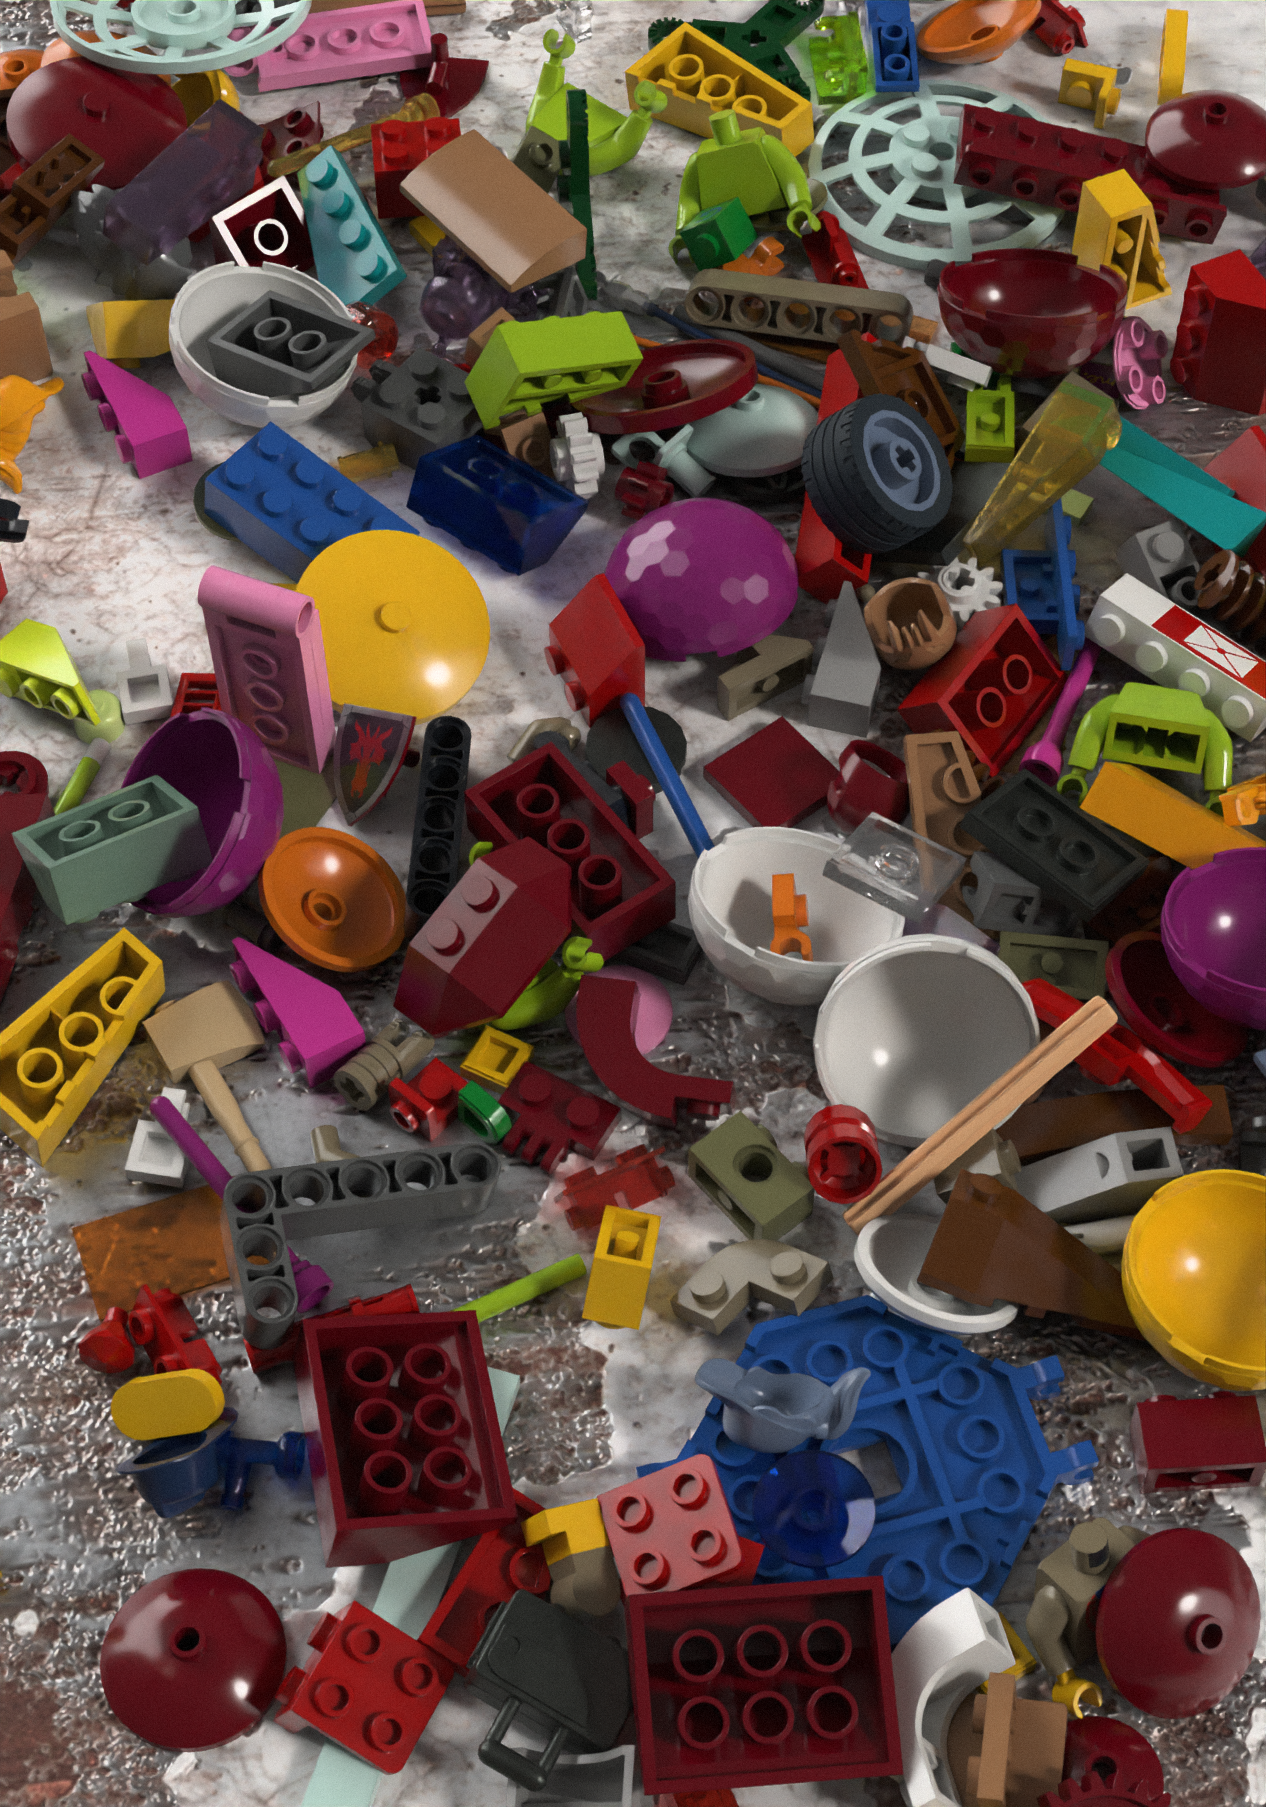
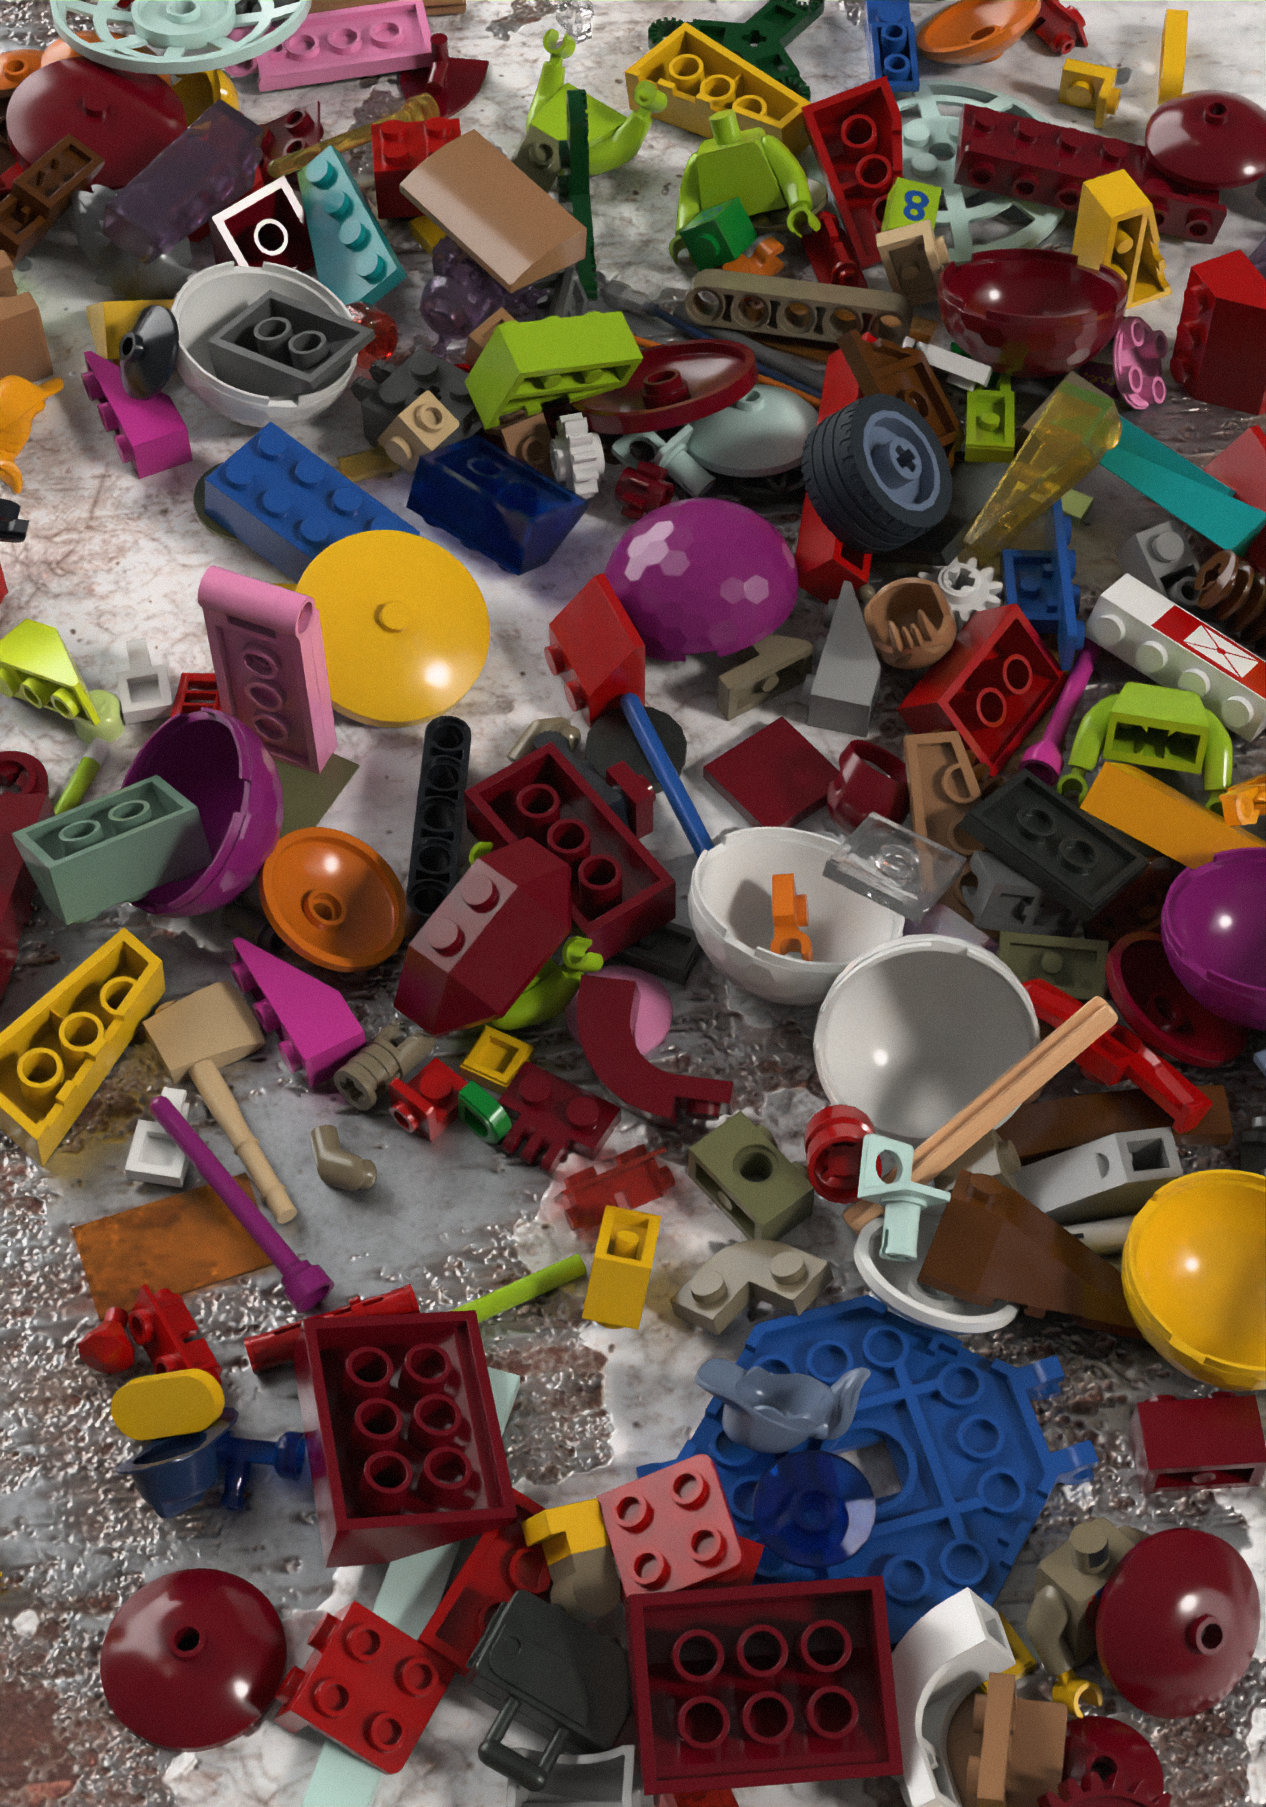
dark grey beam [220,1143,501,1350] -> none
shield [334,703,420,827] -> none
clear neon green hinge [808,11,868,105] -> none
none -> black dish [119,305,179,401]
none -> tan bracket [377,391,460,475]
none -> red wedge [801,76,903,271]
none -> light aqua bracket [857,1133,951,1262]
none -> tan bracket [875,219,950,307]
none -> lime brick [881,177,942,233]

